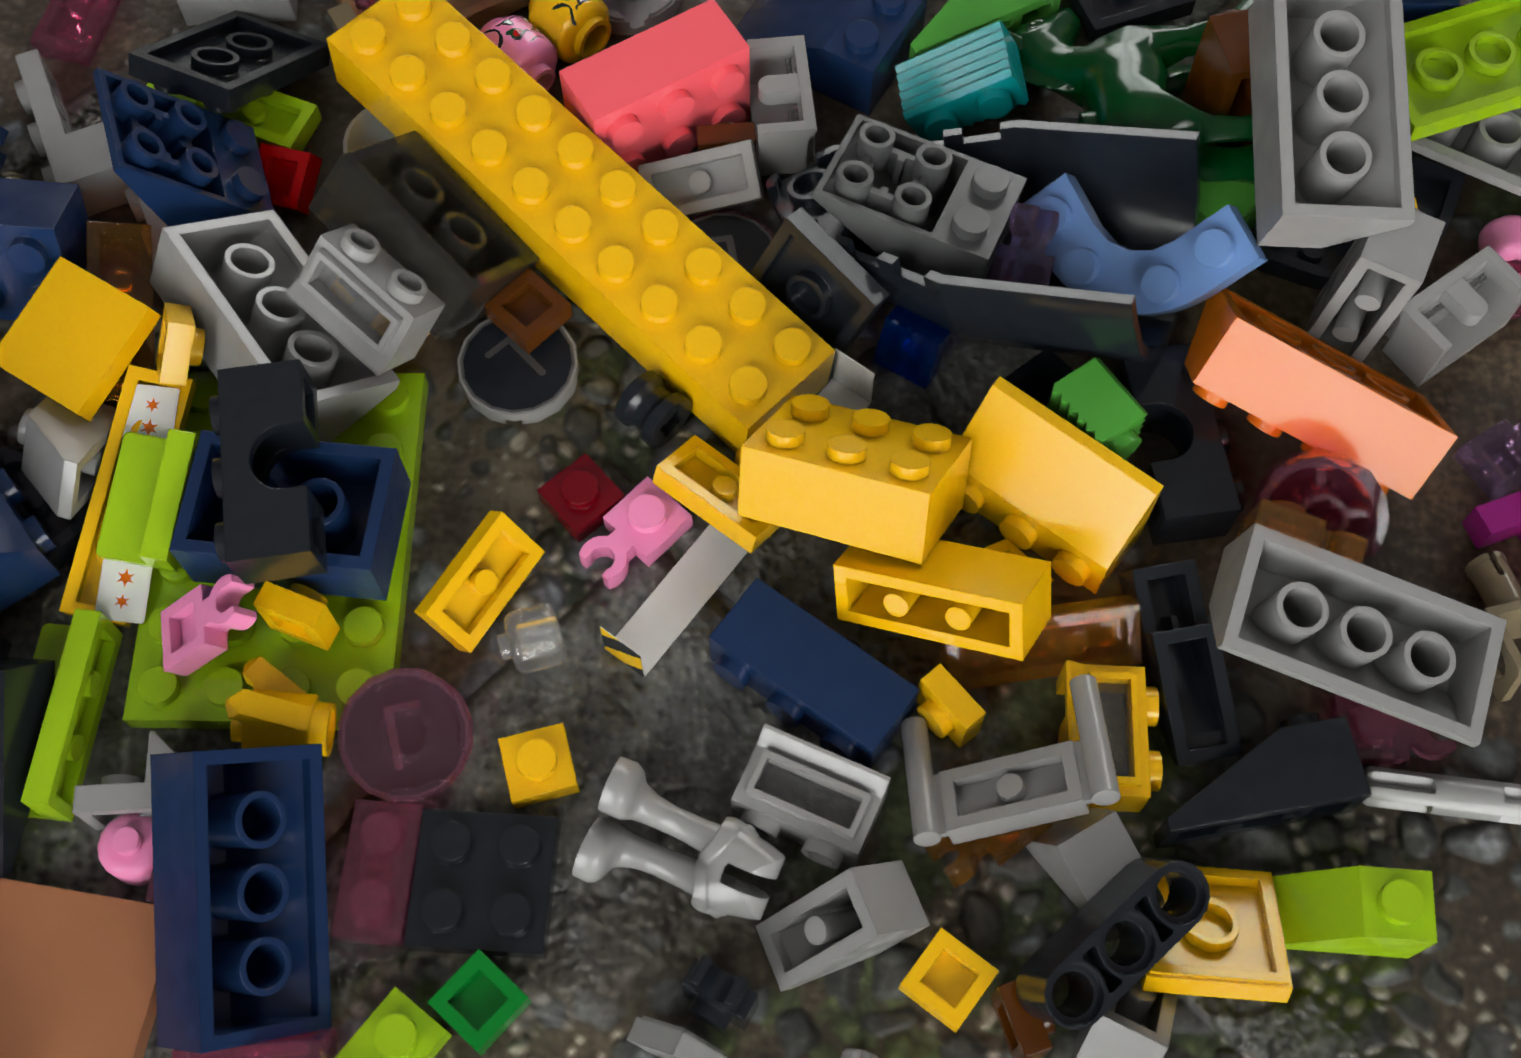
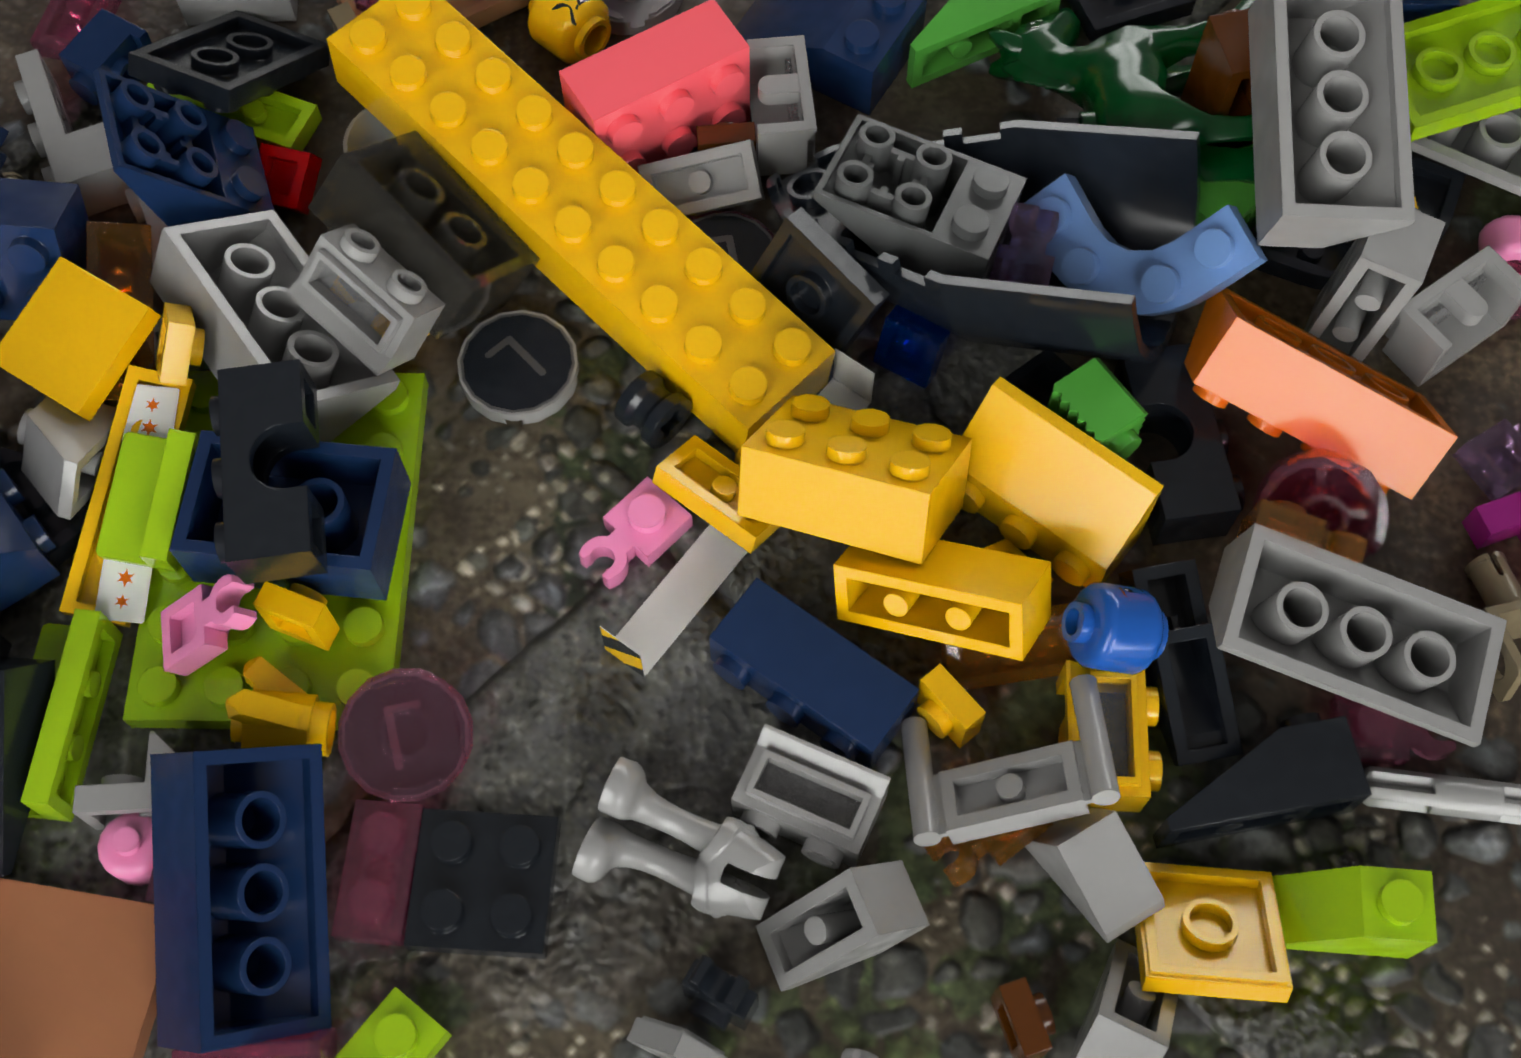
yellow plate [414,510,545,653] -> none
green plate [427,949,532,1056] -> none
bright pink head [480,15,558,91] -> none
reddish brown plate [484,267,573,354] -> none
clear piece [497,603,567,674] -> none
yellow plate [498,722,580,809] -> none
dark red plate [537,453,625,543] -> none
teal brick [894,20,1029,141] -> none
yellow plate [898,927,999,1033] -> none
black beam [1015,857,1210,1030] -> none
none -> dark blue brick [58,8,152,105]
none -> blue head [1061,582,1169,675]

